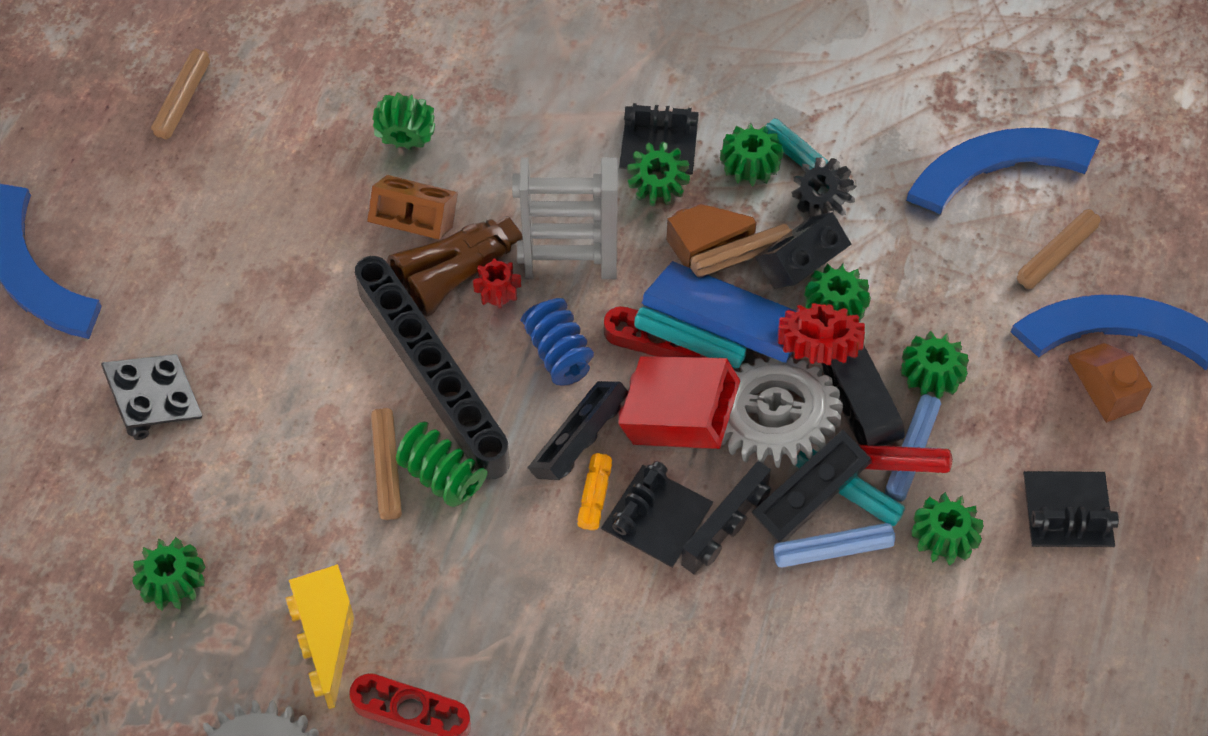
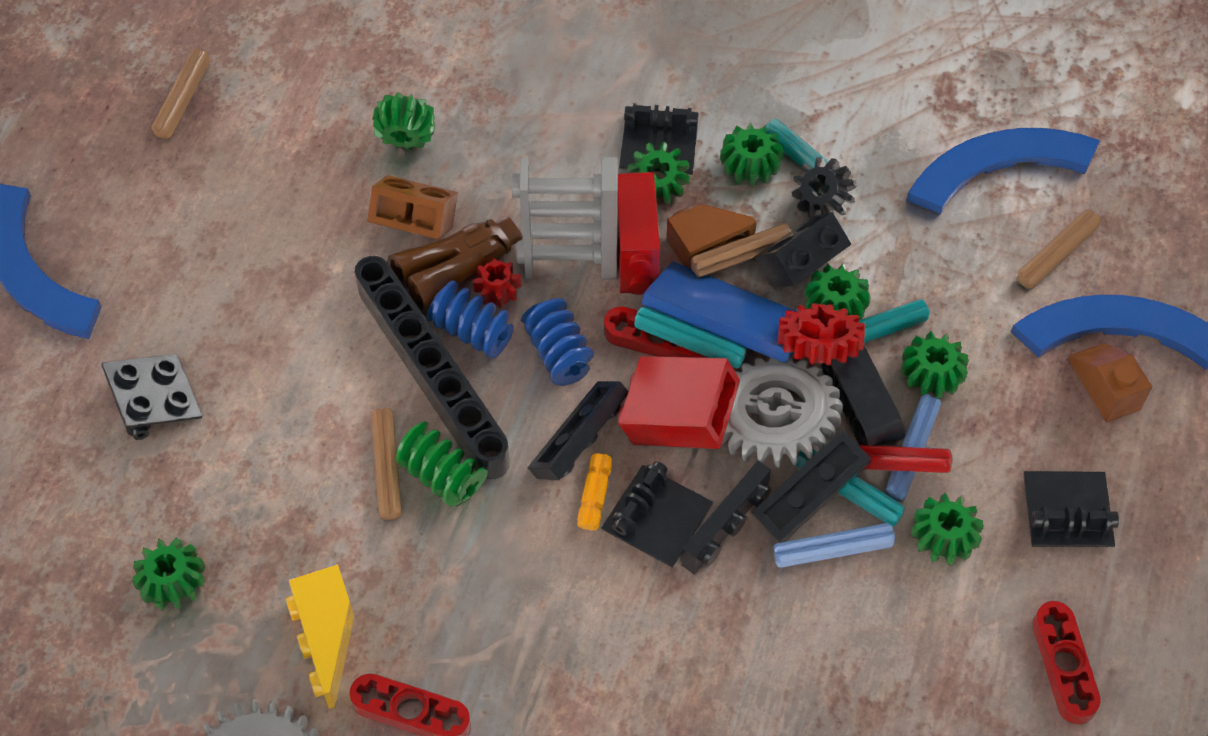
none -> blue piece [427,280,514,359]
none -> red brick [617,172,660,295]
none -> teal axle [859,299,930,343]
none -> red beam [1033,601,1101,724]

